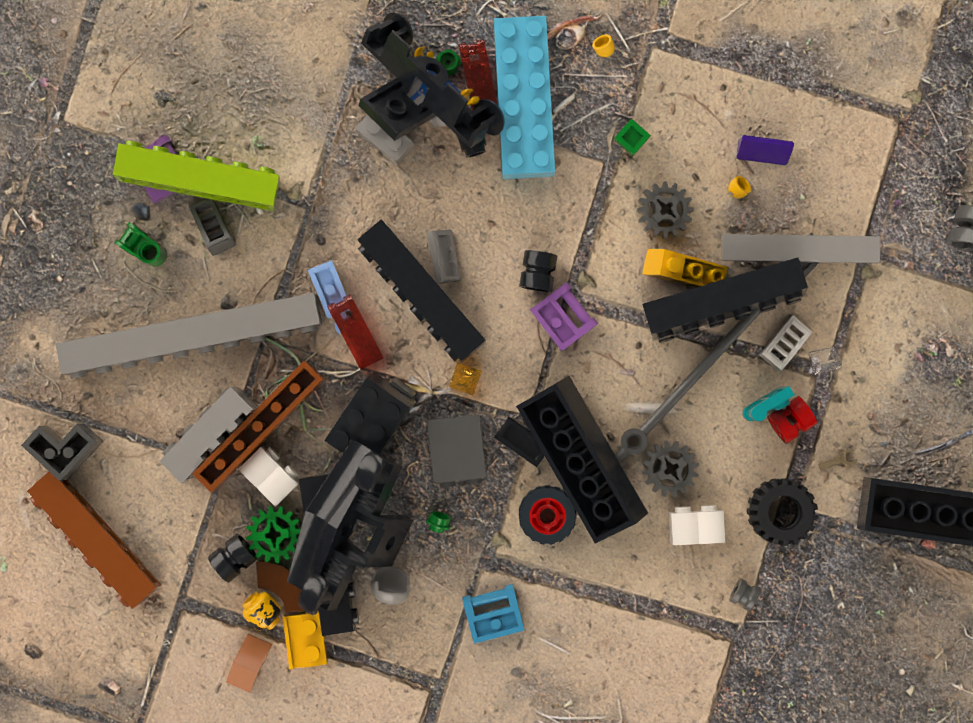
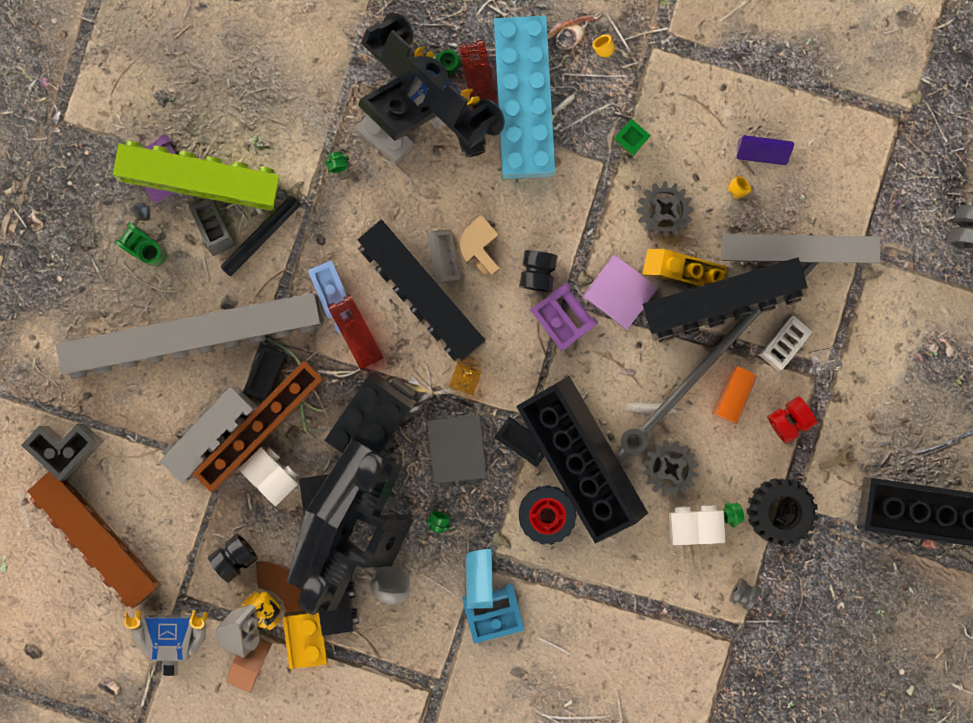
green gear [246,505,301,563] -> none
teal plate [742,386,794,421] -> none
none -> torso [124,610,208,676]
none -> light grey slope [216,604,260,658]
none -> black axle [221,195,301,276]
none -> black tile [243,344,288,401]
none -> green plate [324,152,349,173]
none -> tan brick [460,215,499,277]
none -> medium azure brick [465,549,493,609]
none -> lavender slope [582,255,658,330]
none -> orange brick [712,366,757,425]
none -> green plate [722,502,744,527]

